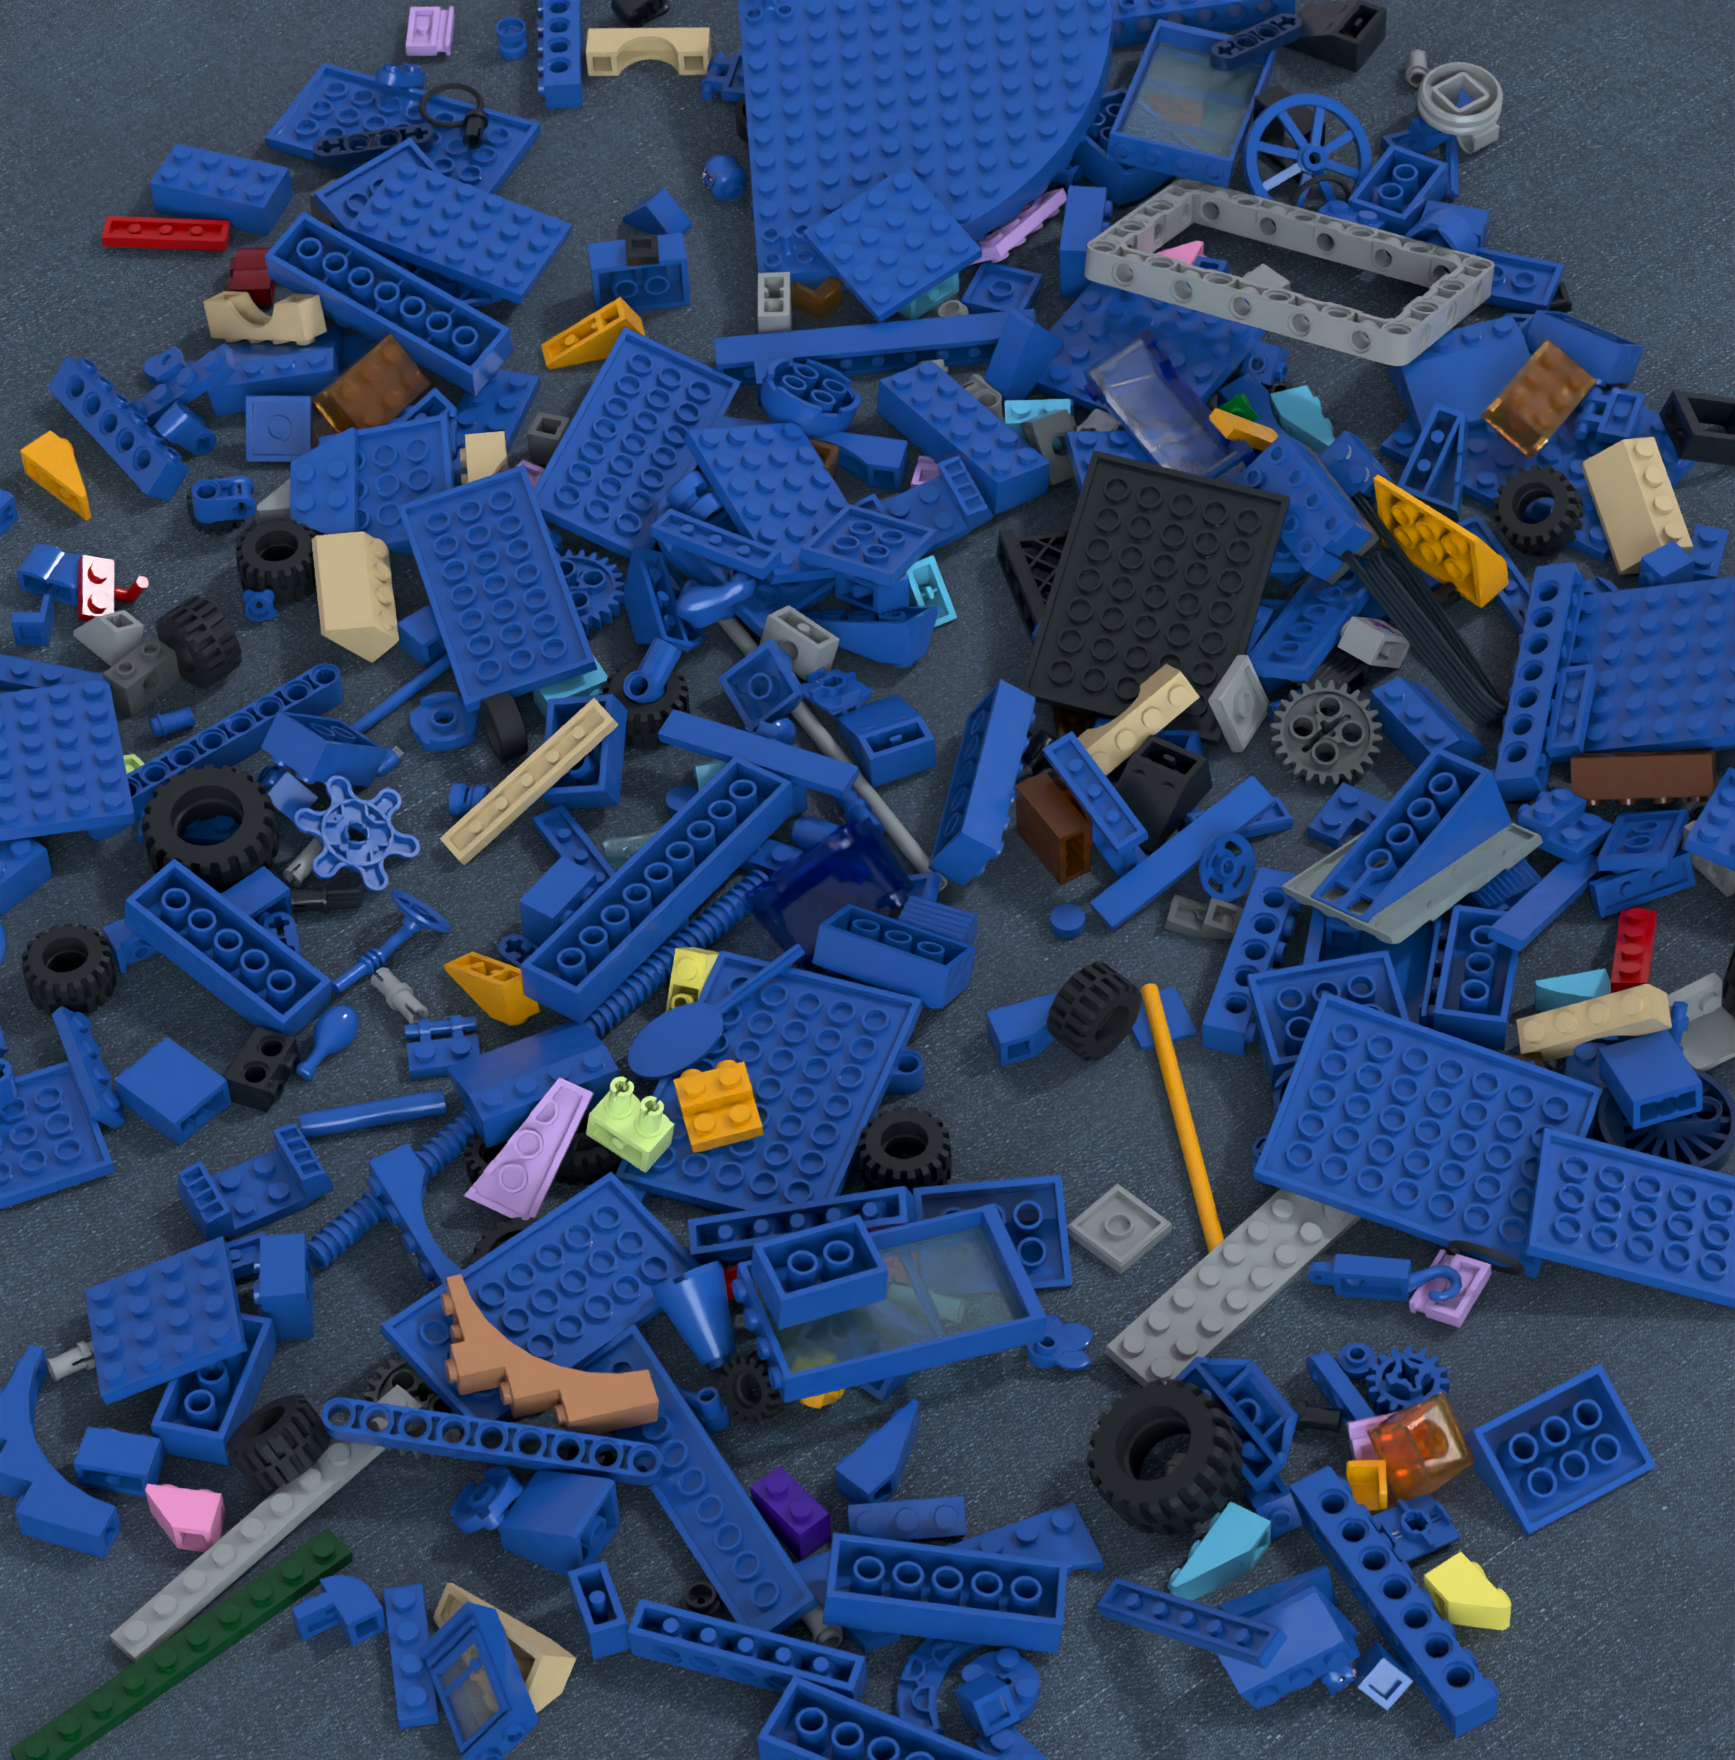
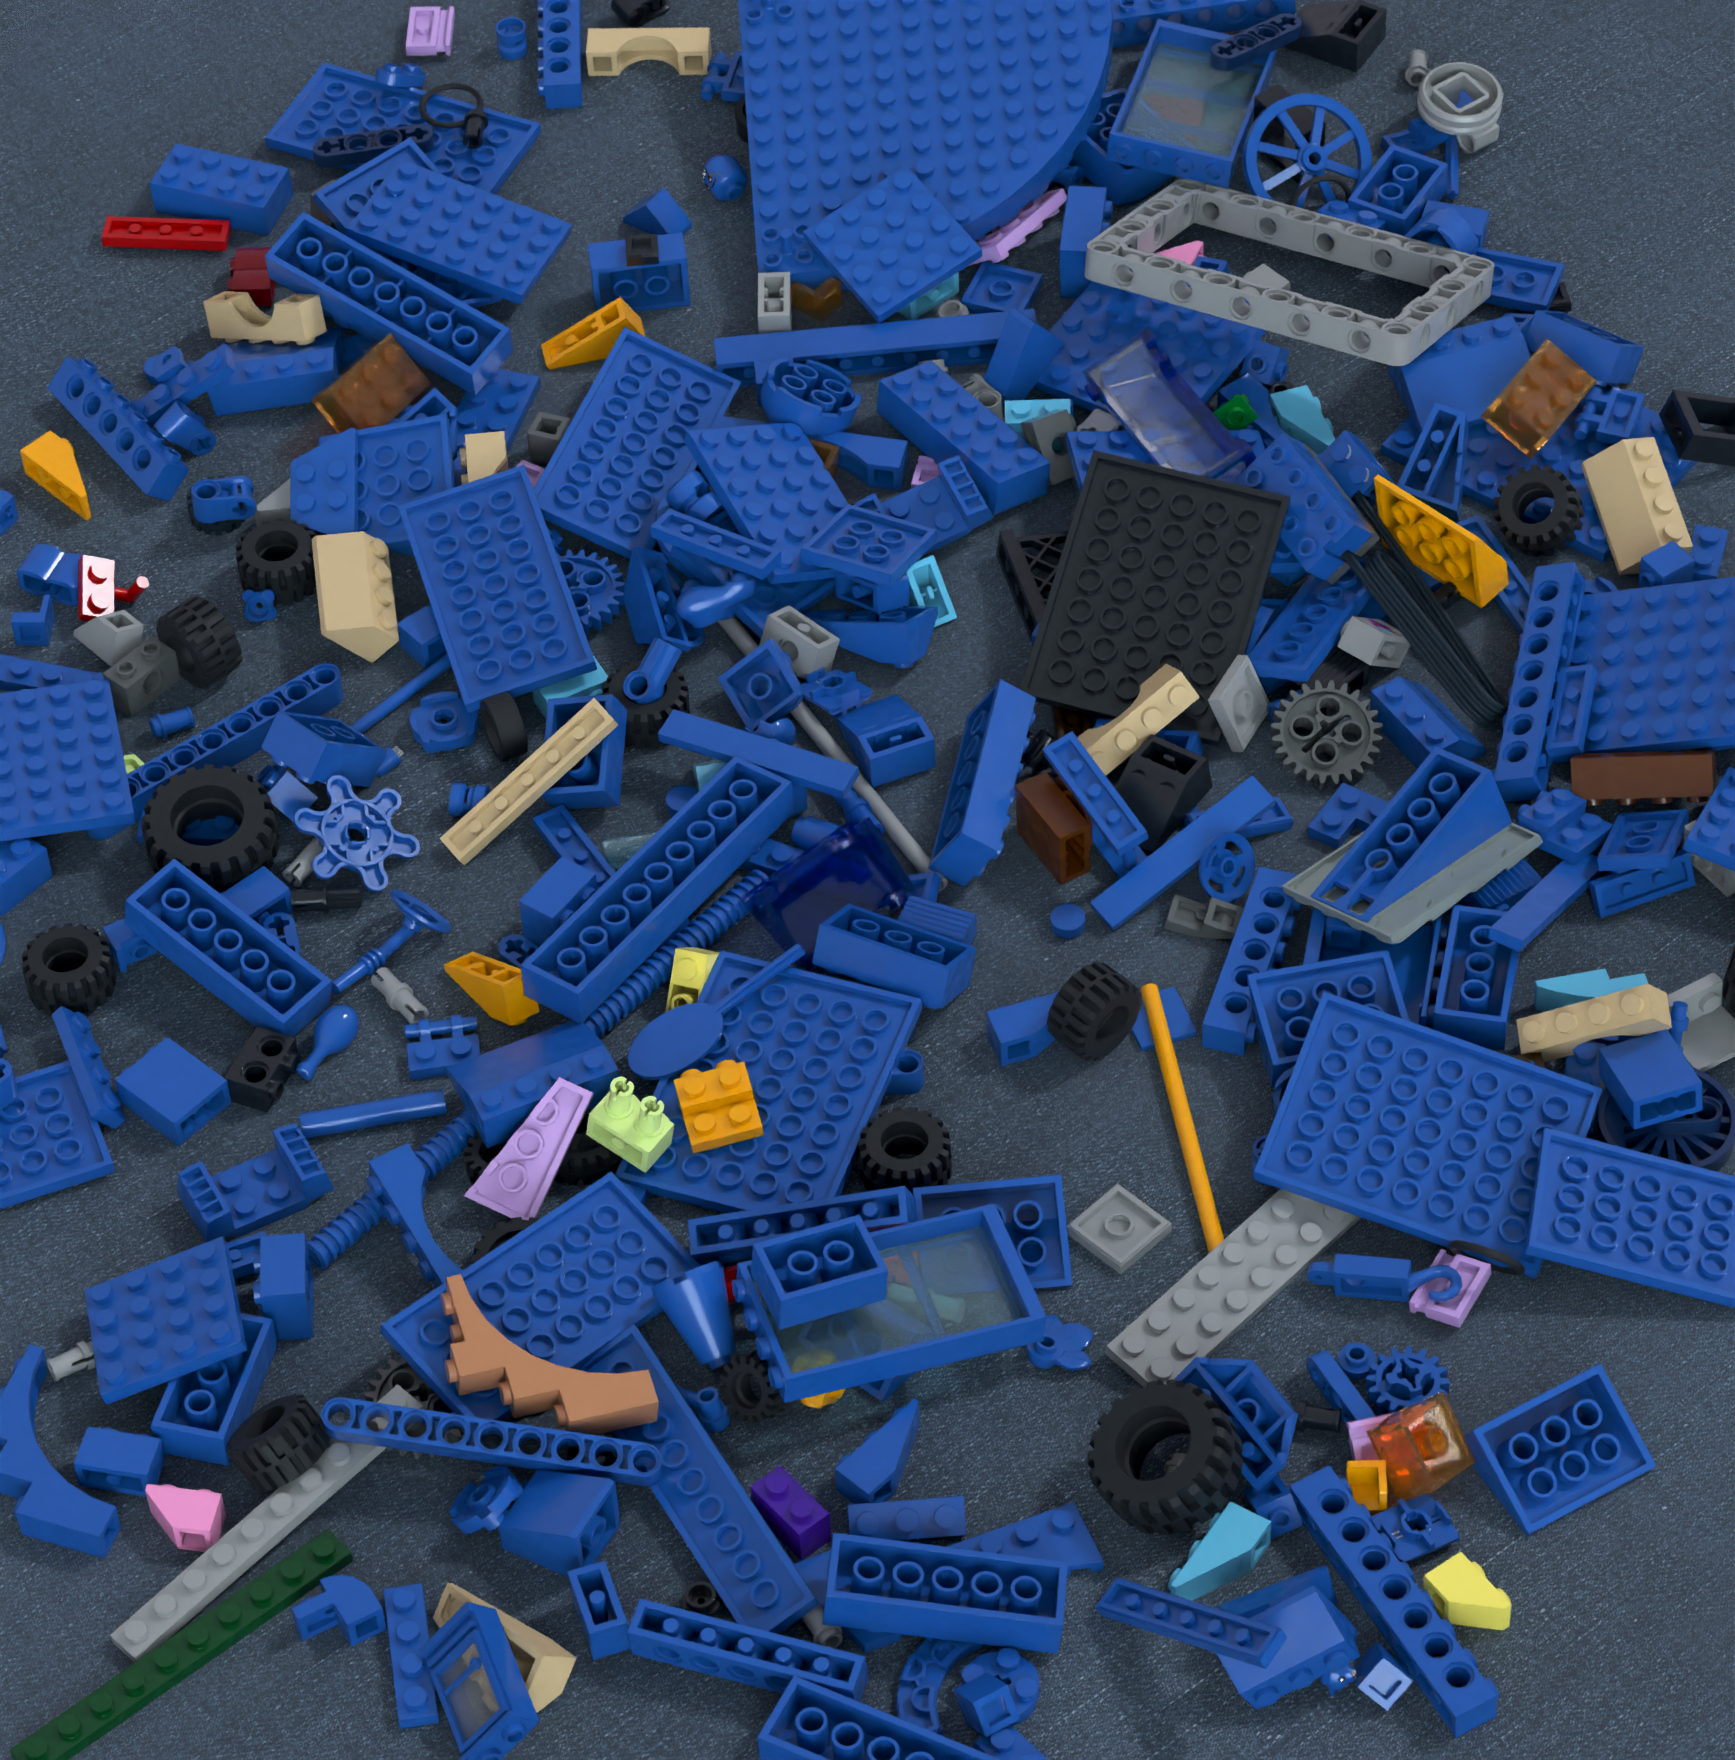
blue plate [246,395,313,462] -> none
light orange tile [1209,408,1278,451] -> none
red plate [1610,908,1657,993] -> none

